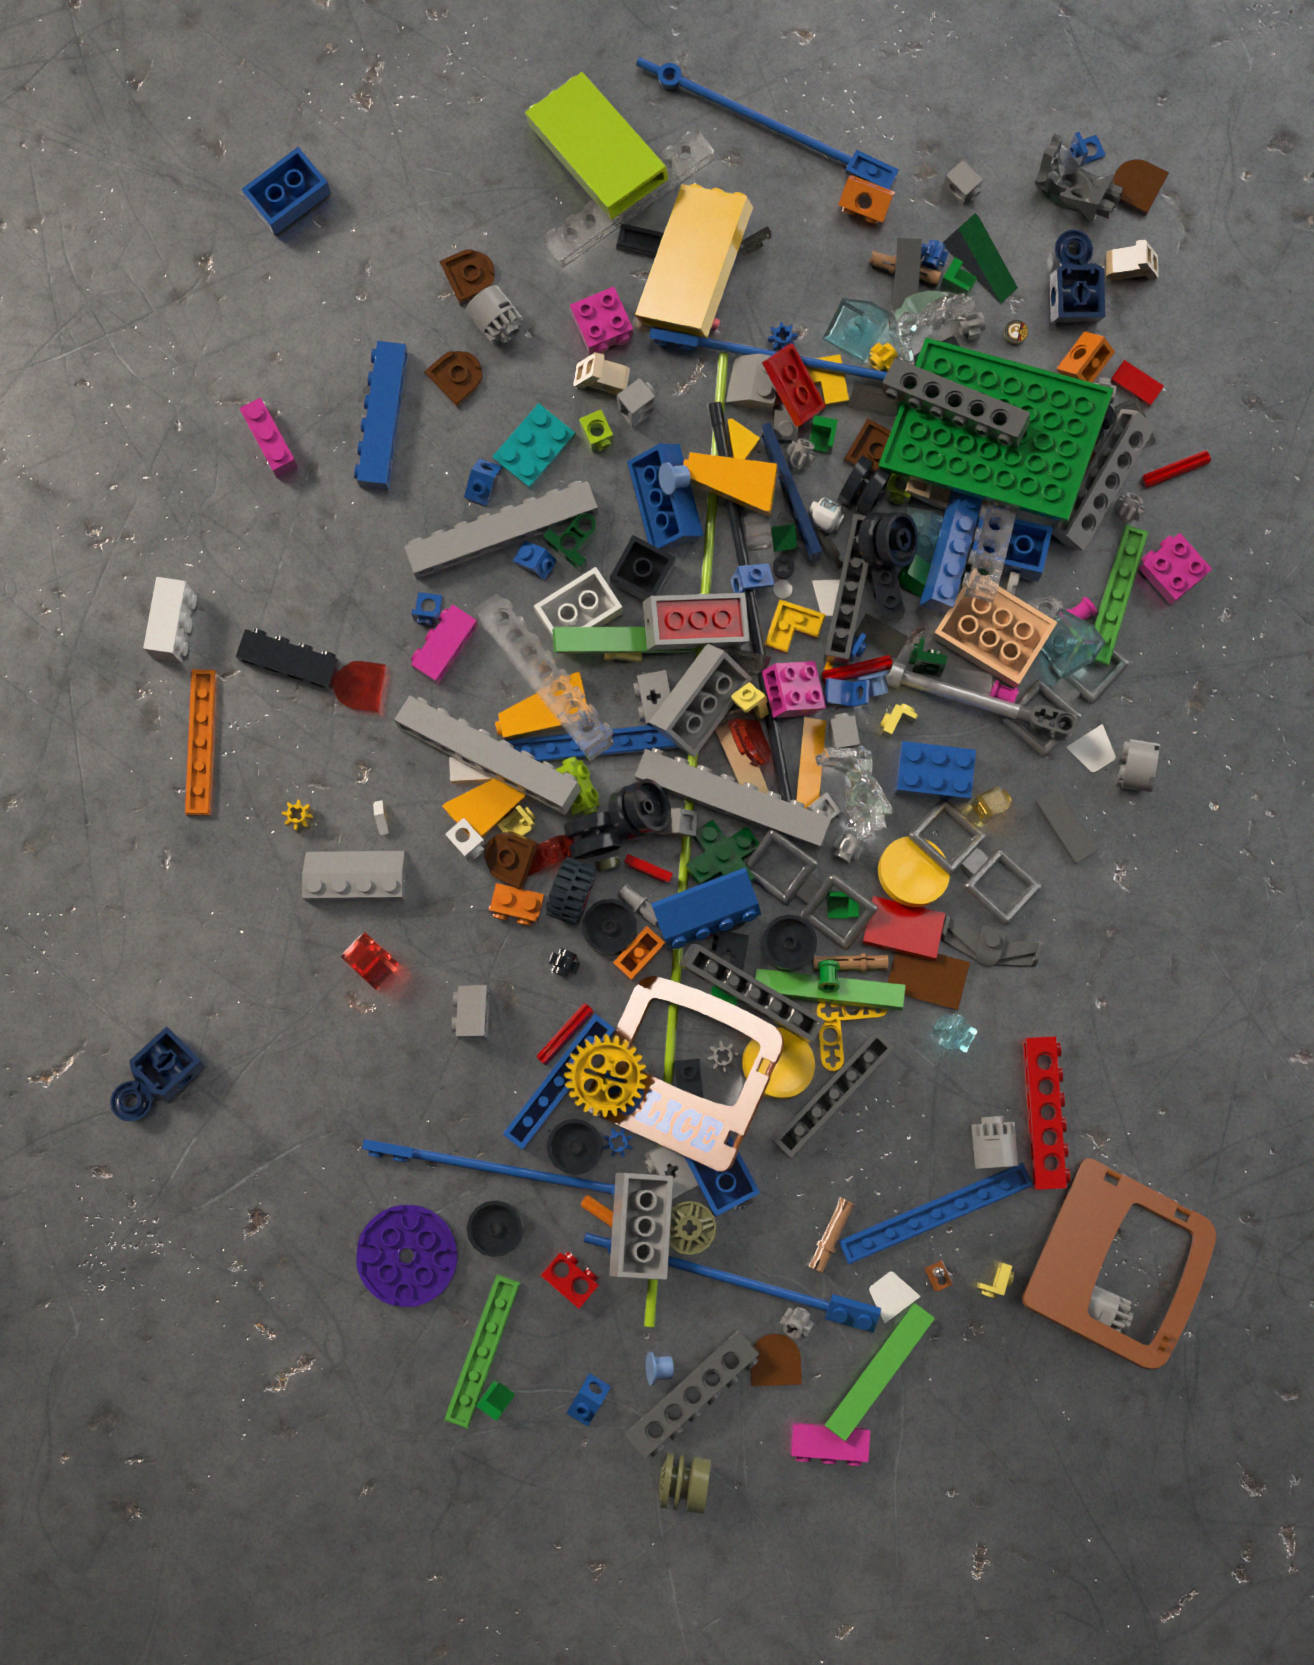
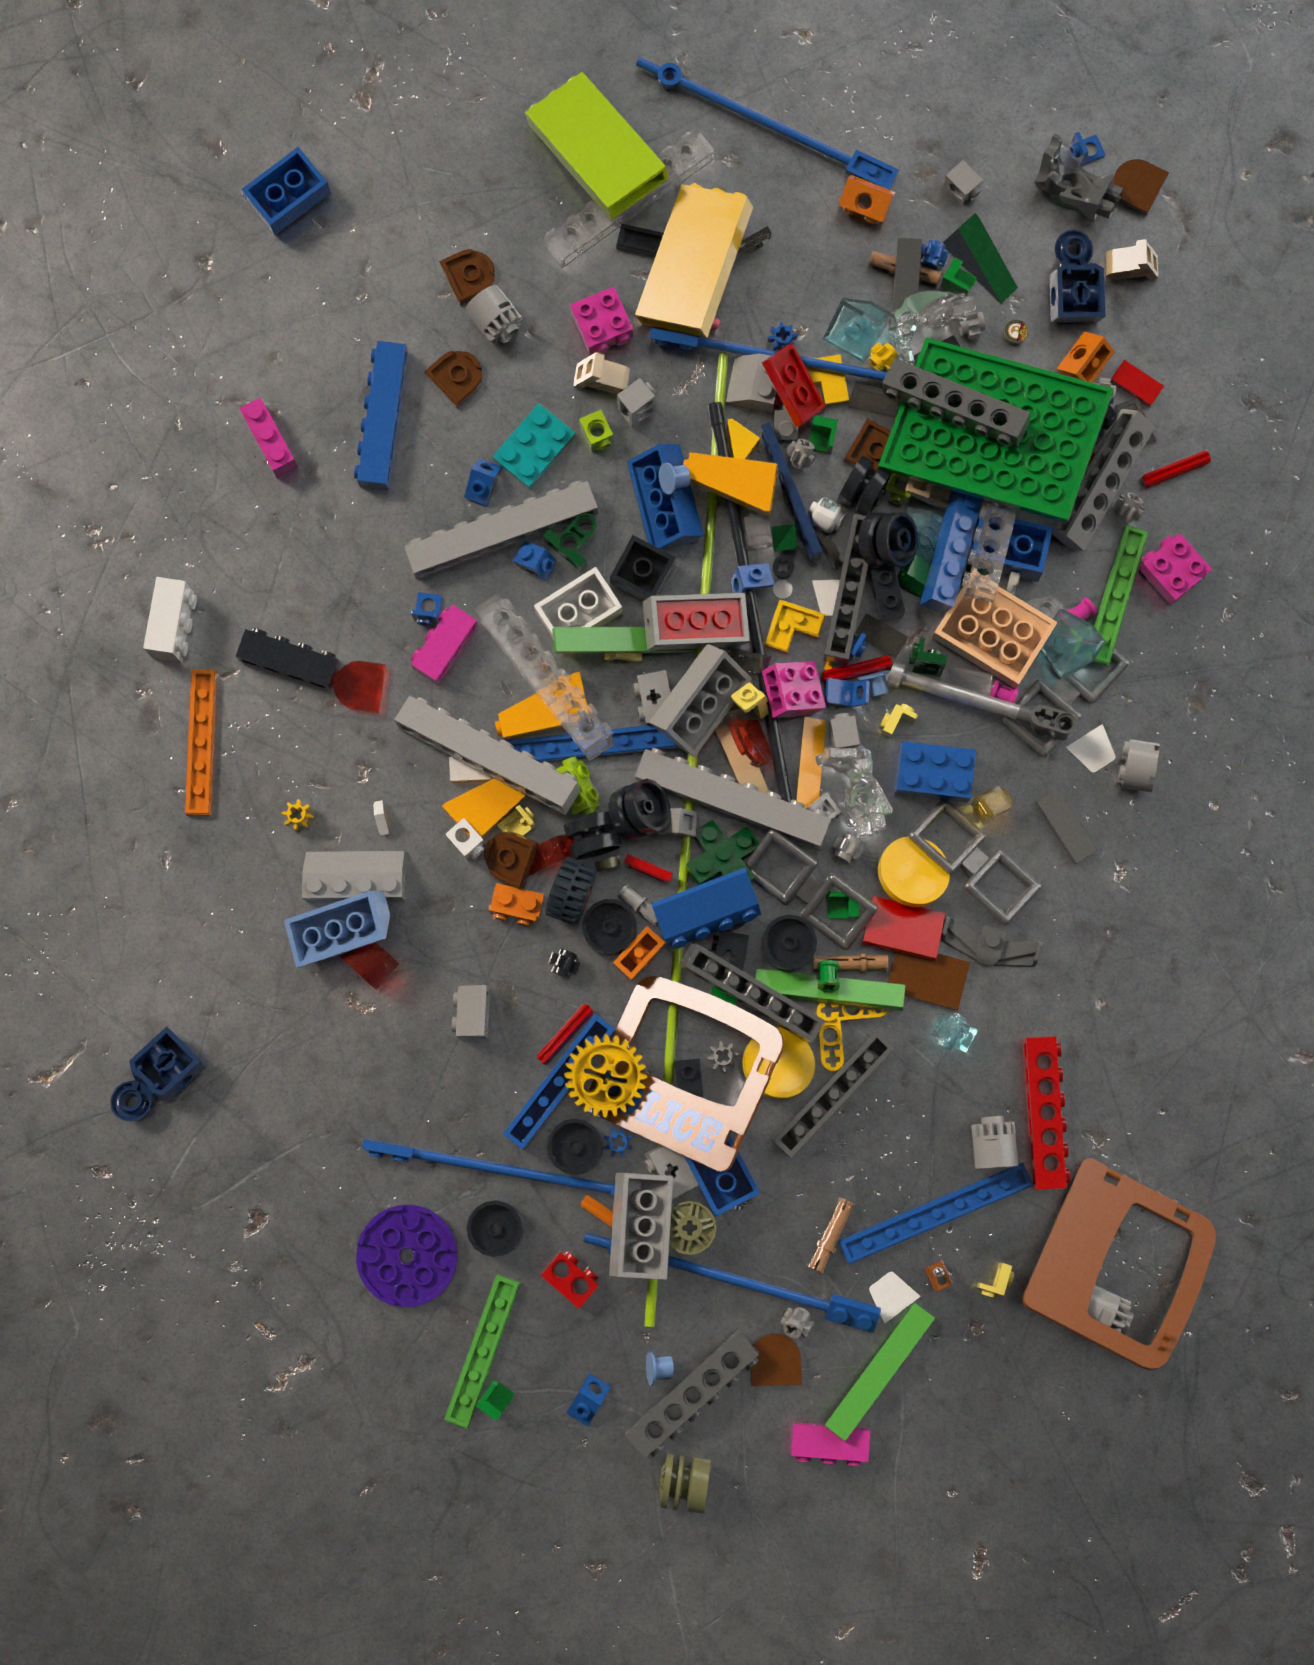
none -> medium blue slope [284,891,390,968]

